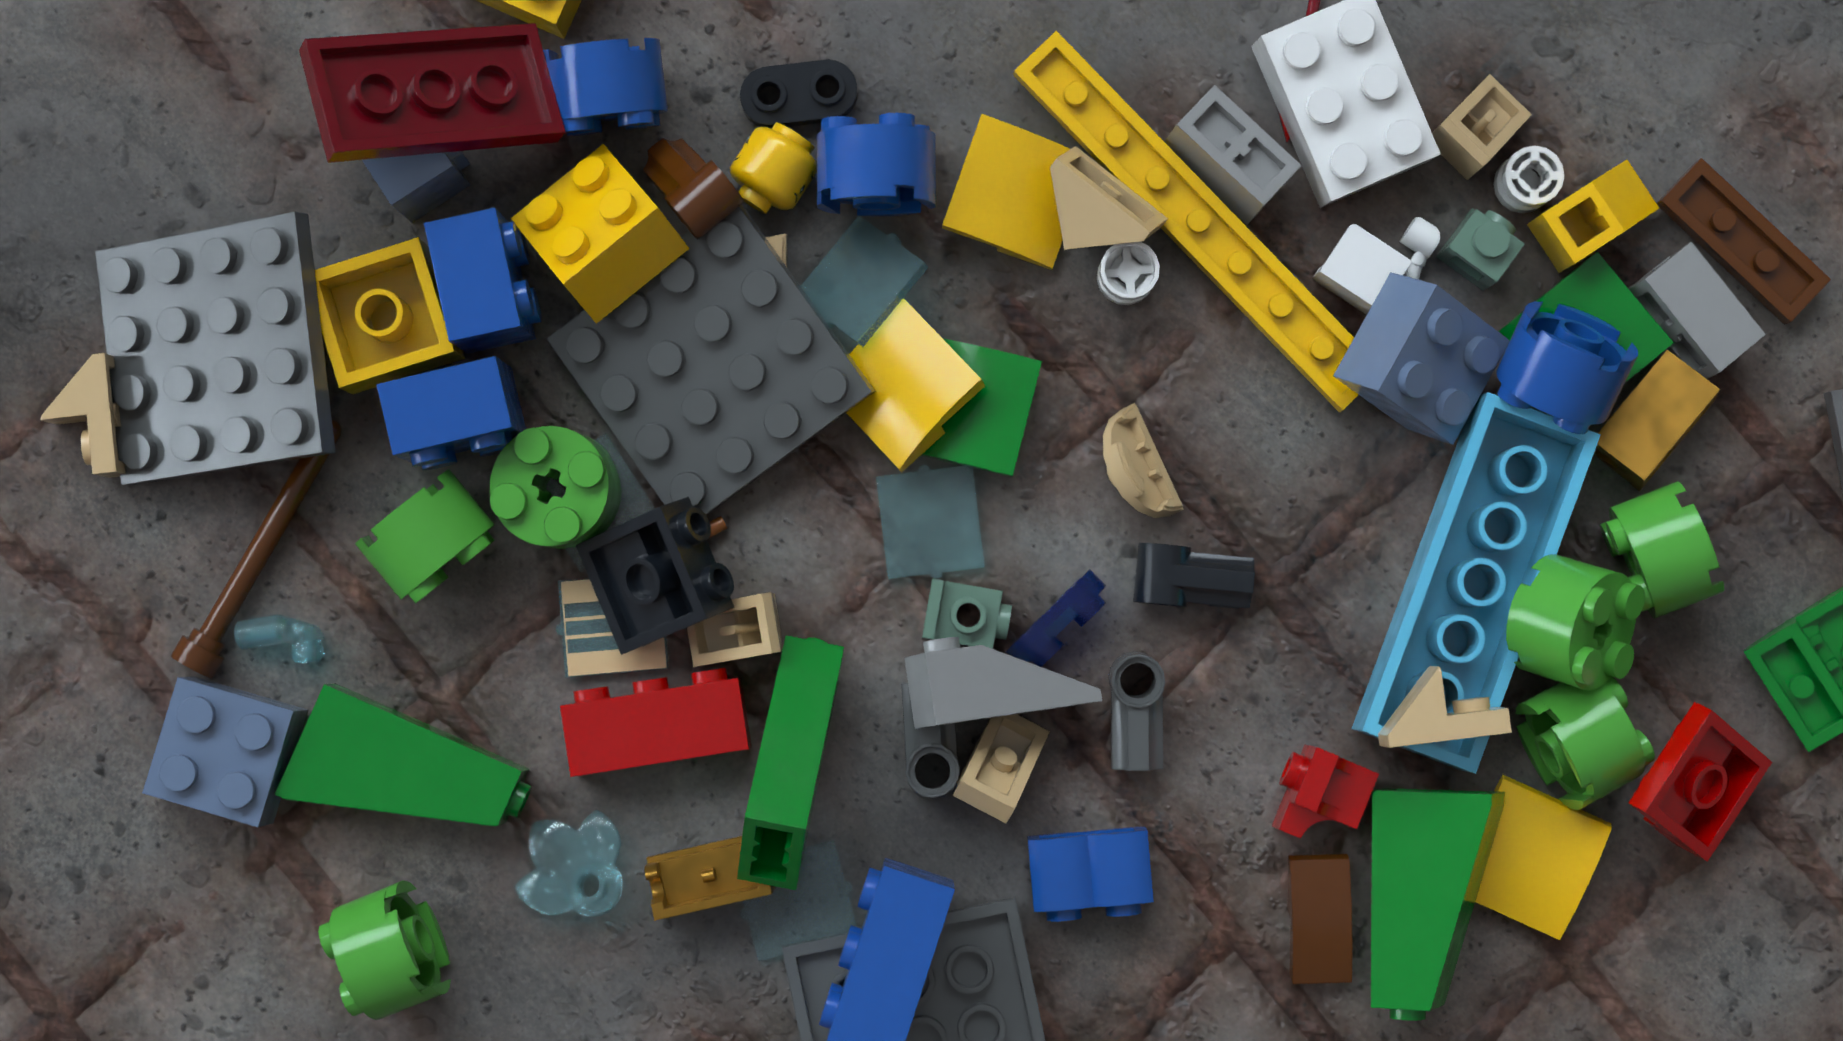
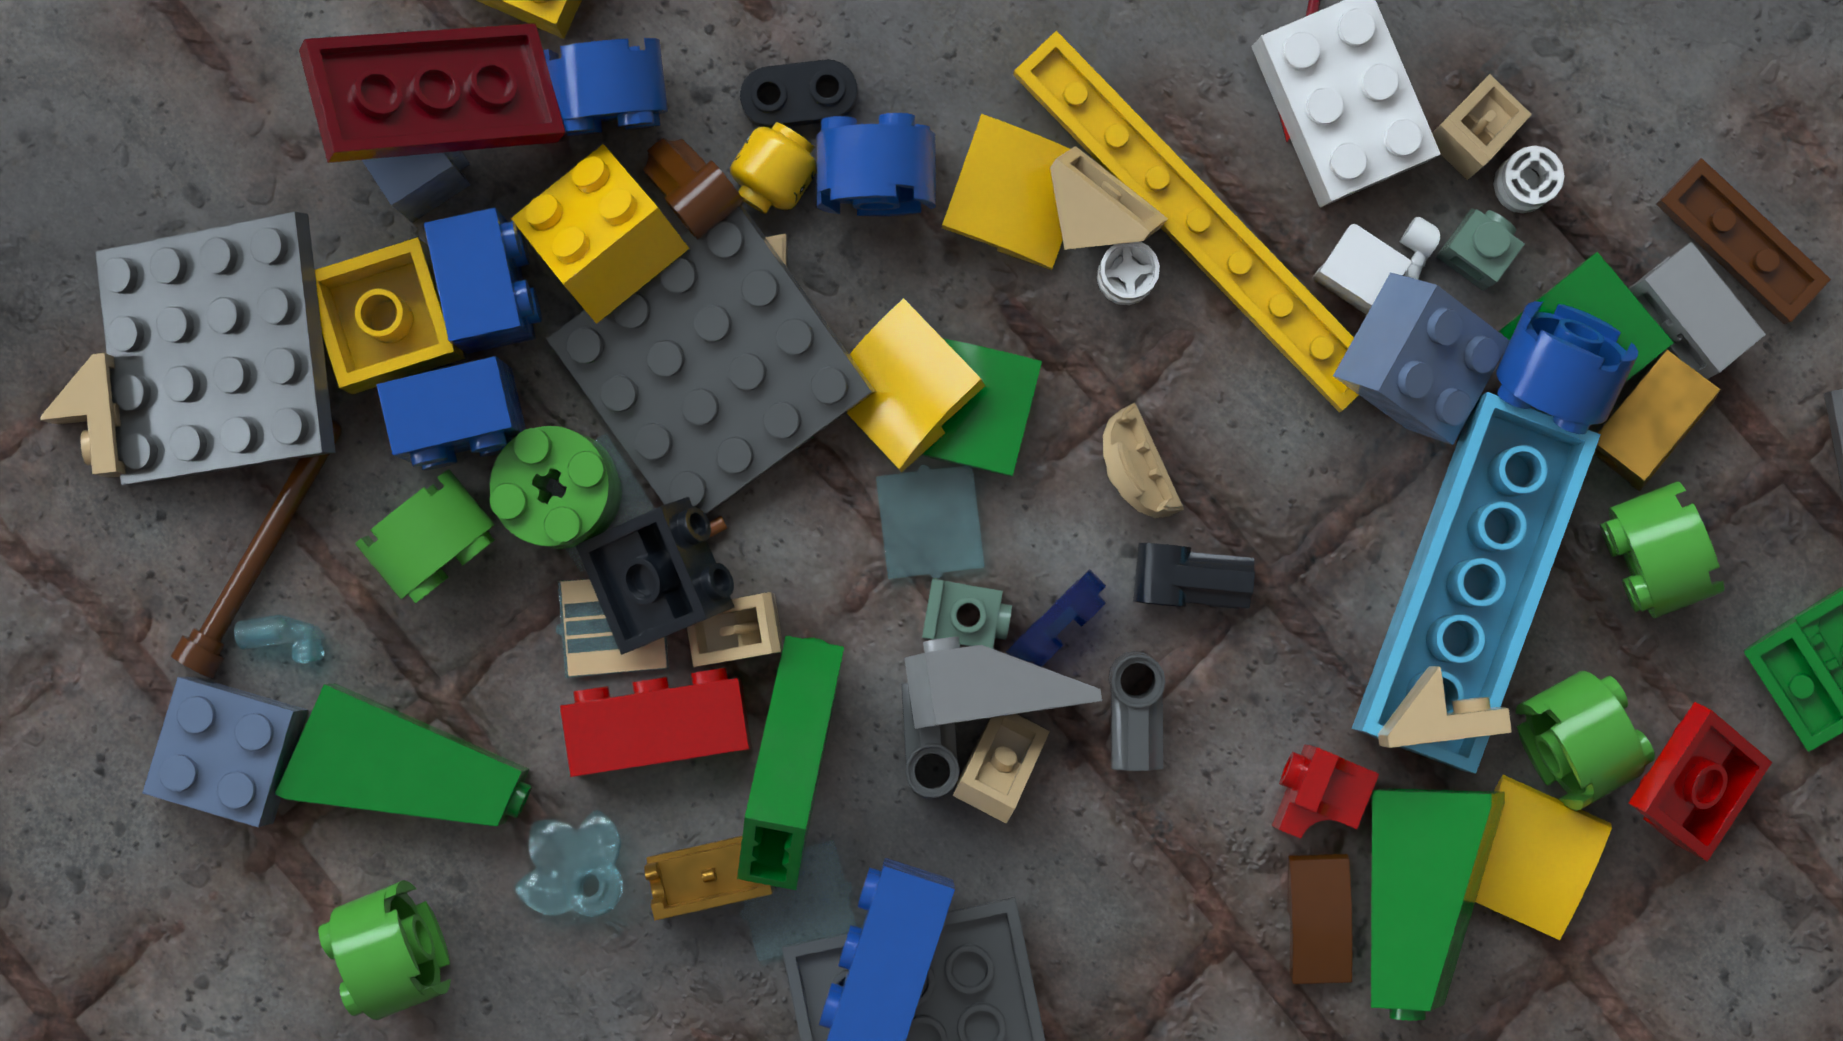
clear light blue piece [801,216,928,347] -> none
blue brick [1027,827,1154,922] -> none
light grey hinge [1164,85,1302,225] -> none
bright green brick [1506,554,1645,691] -> none
yellow slope [1527,159,1659,273] -> none

